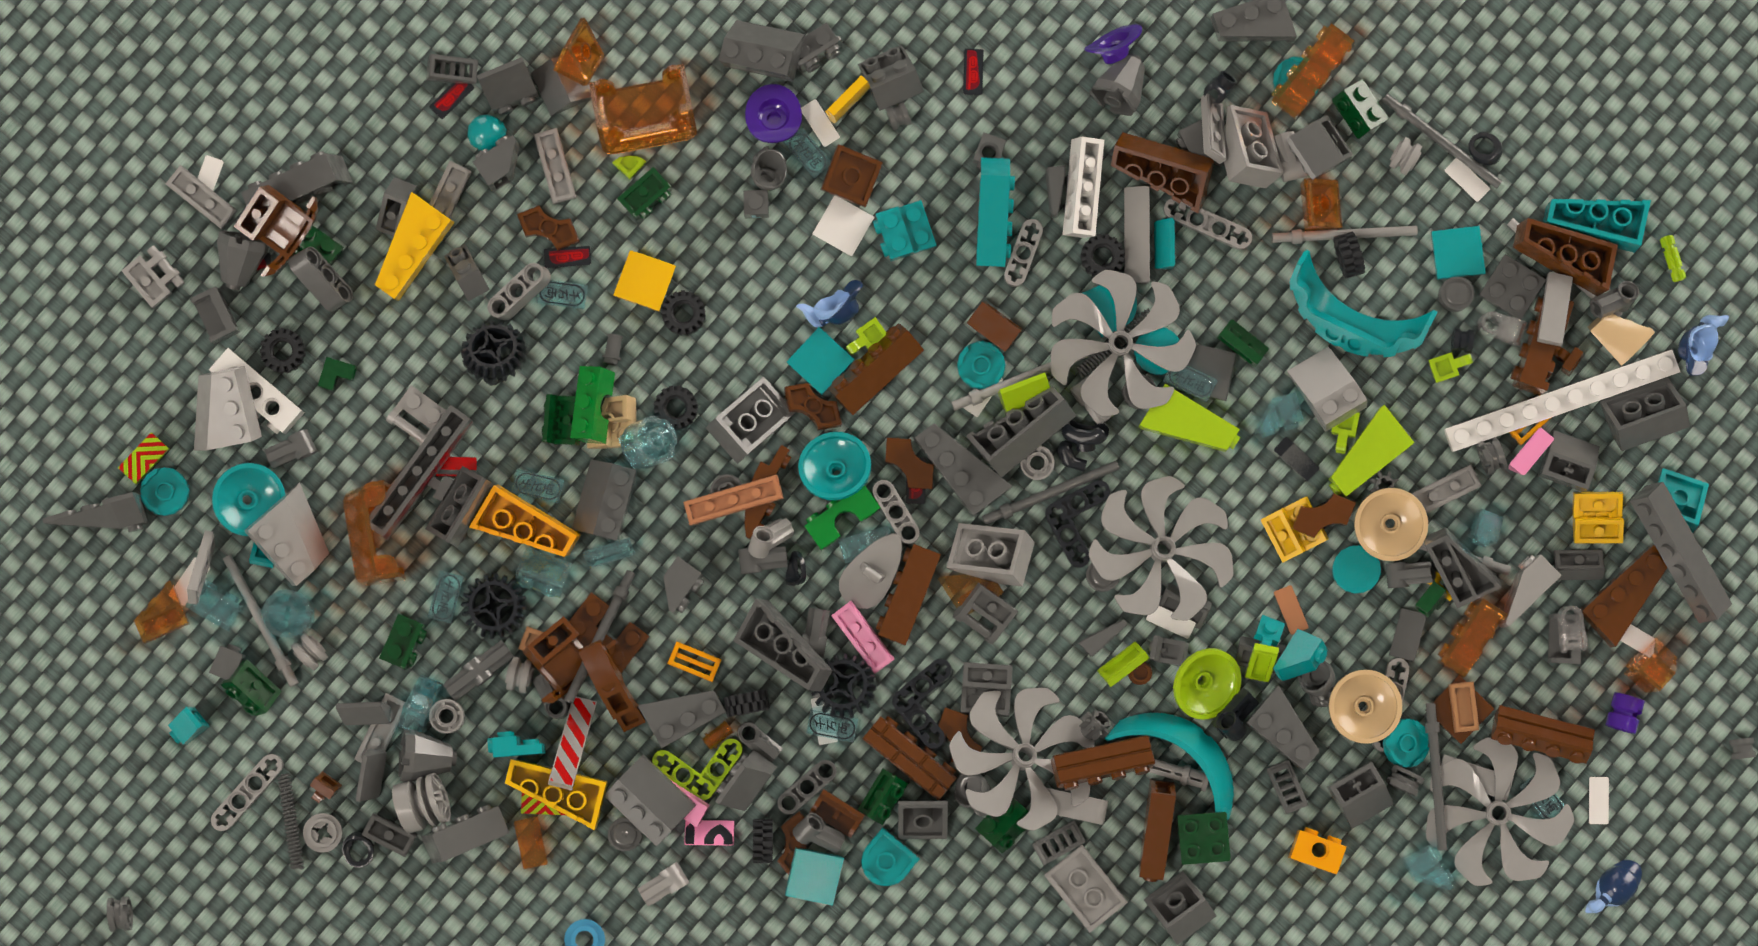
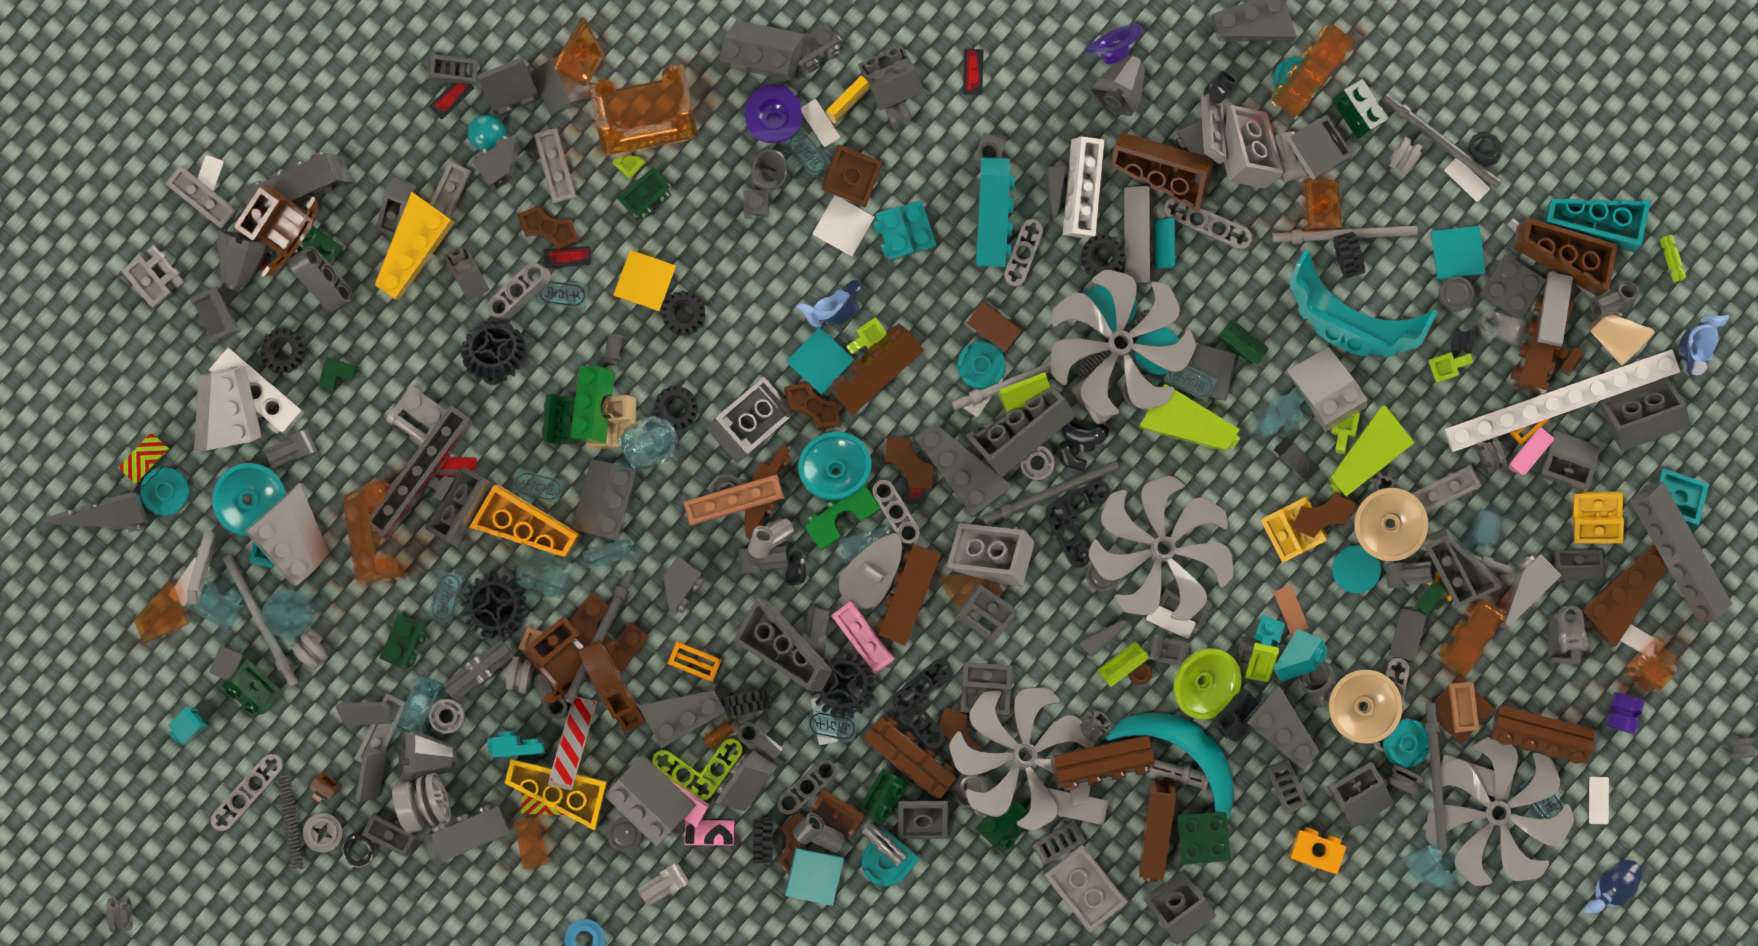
none -> dark grey pin [861,822,907,867]

